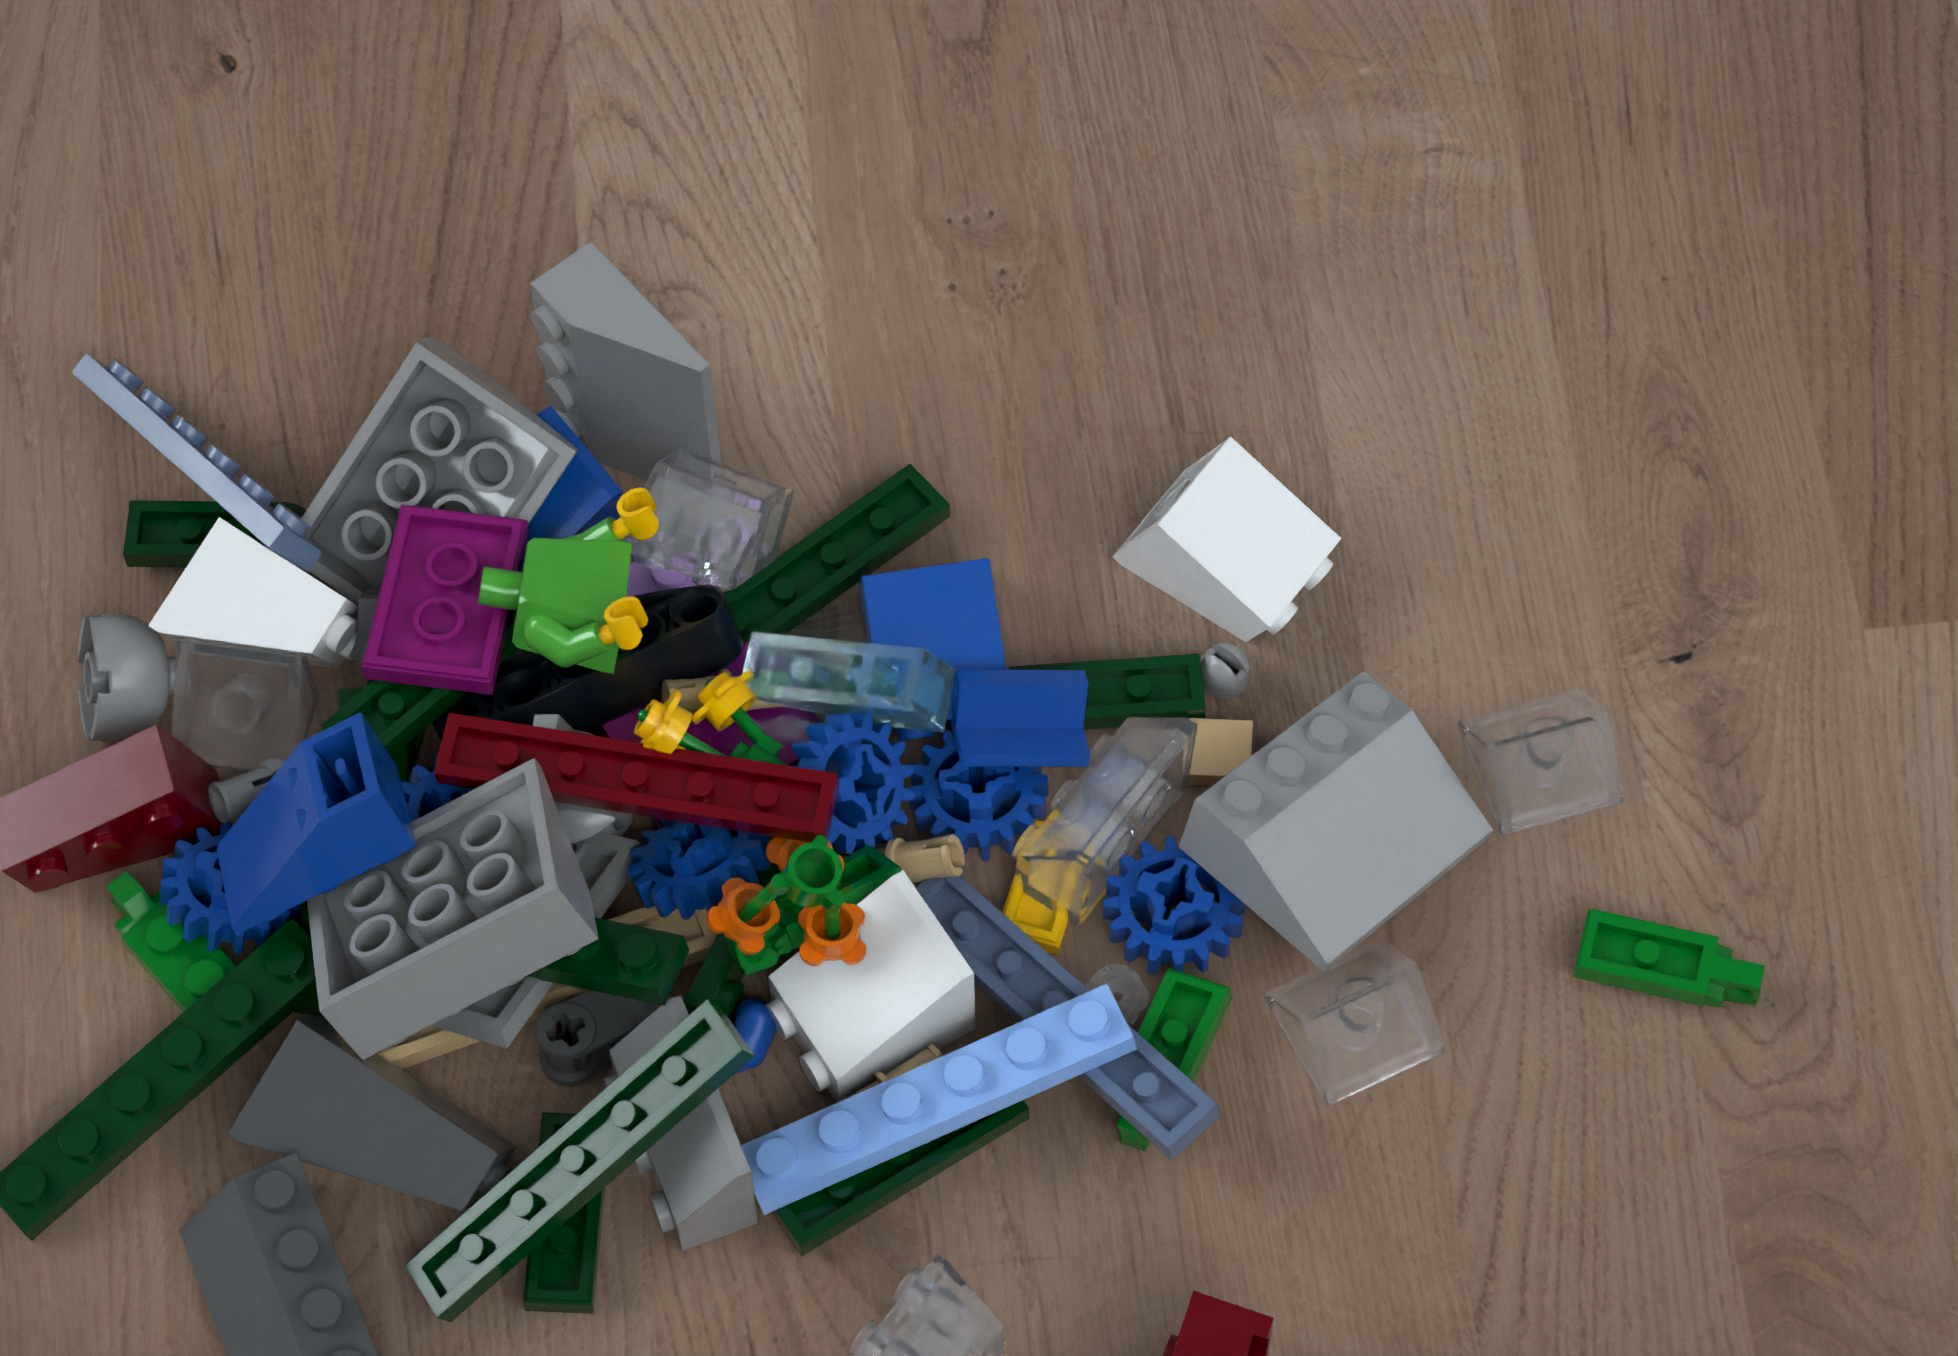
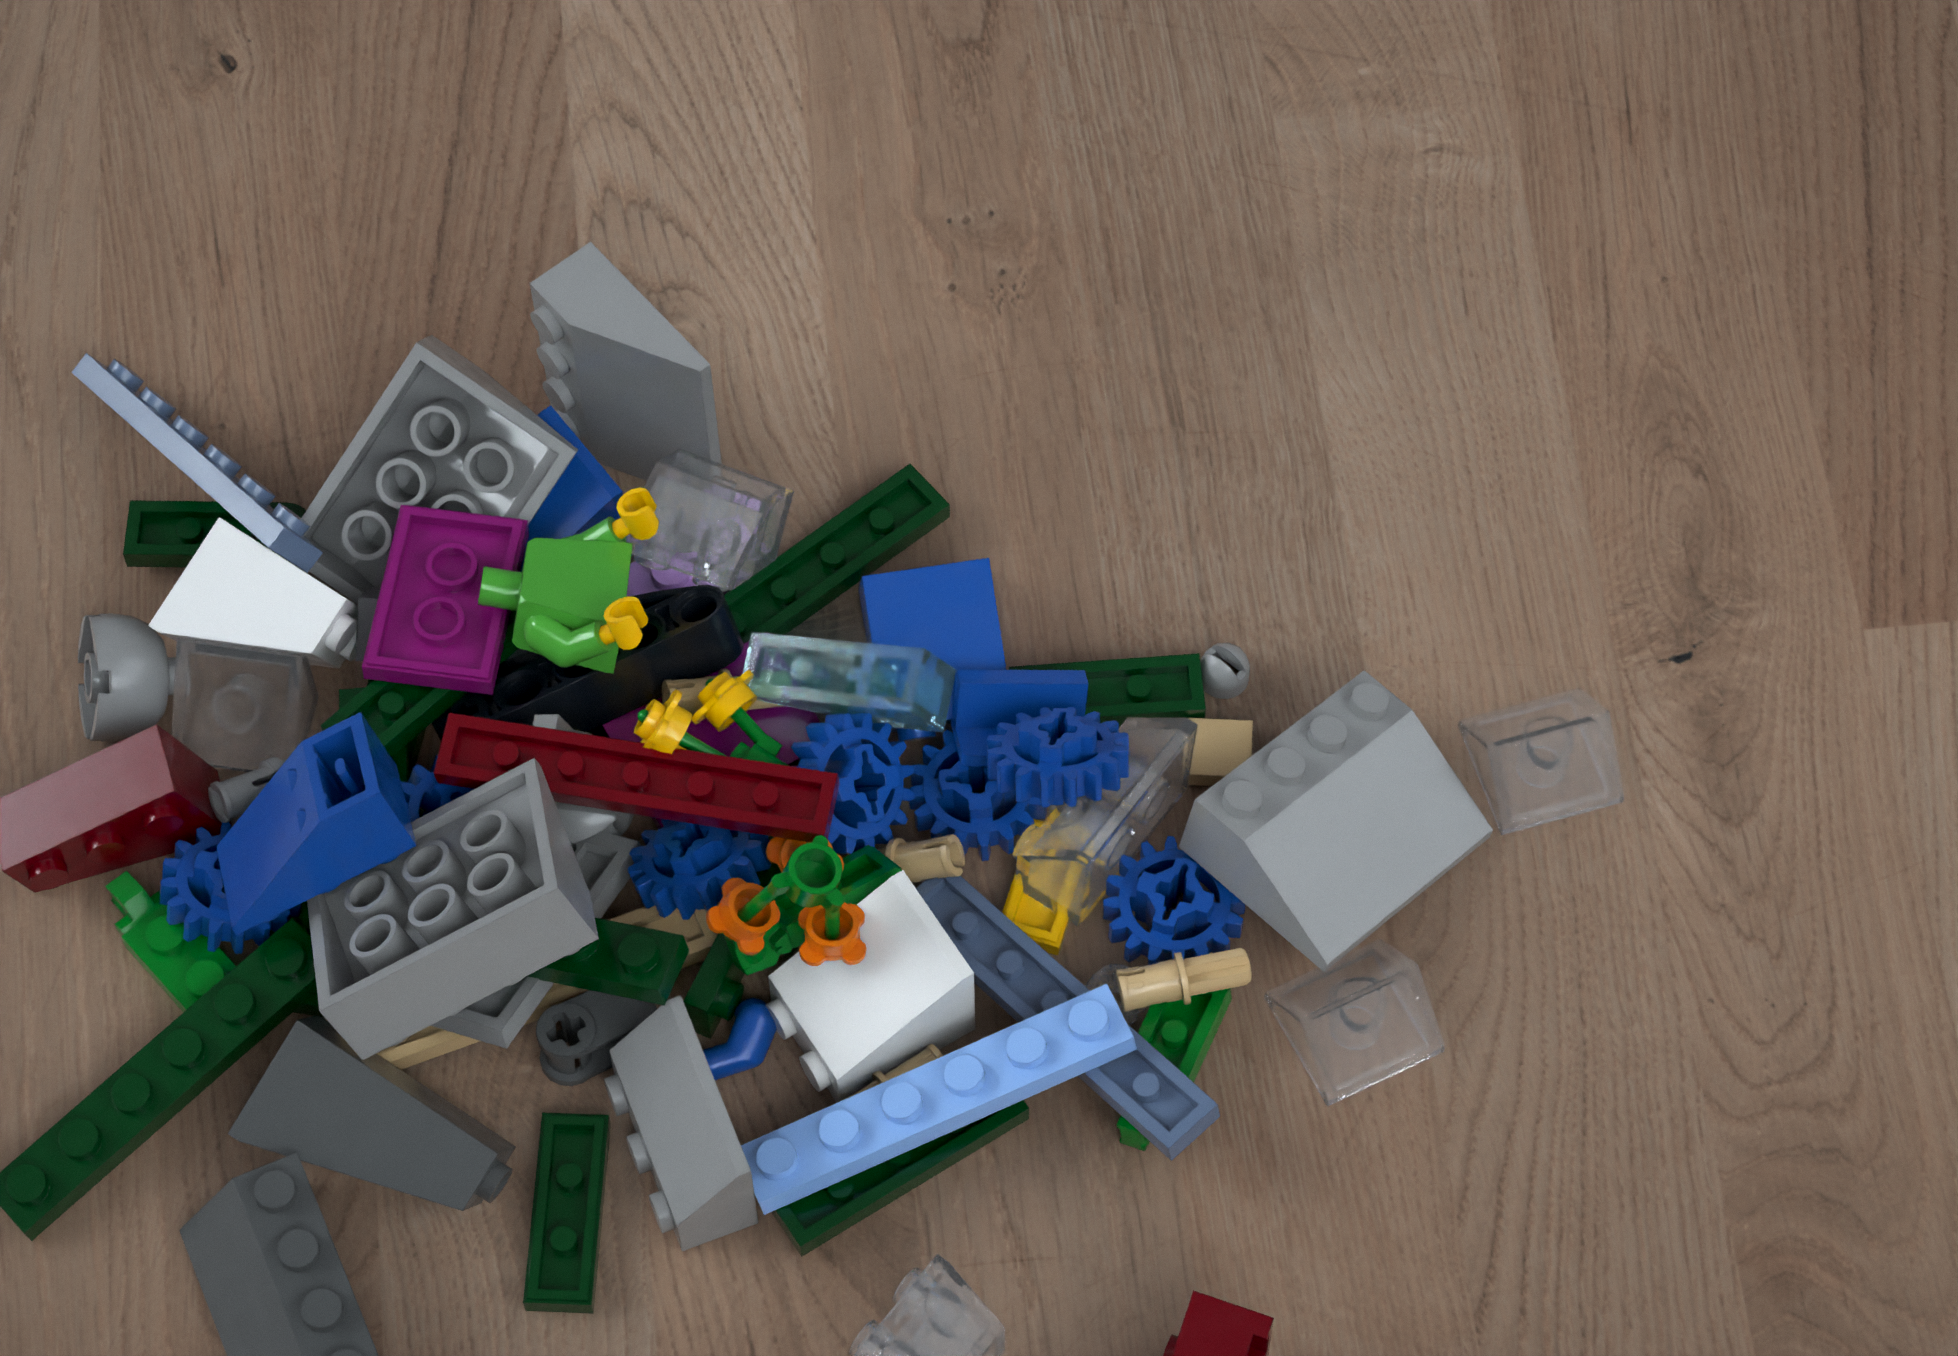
plate [405,999,755,1322] -> none
white slope [1113,436,1342,642] -> none
green hinge [1573,909,1765,1007] -> none
none -> blue gear [987,707,1129,807]
none -> tan axle [1116,948,1252,1012]

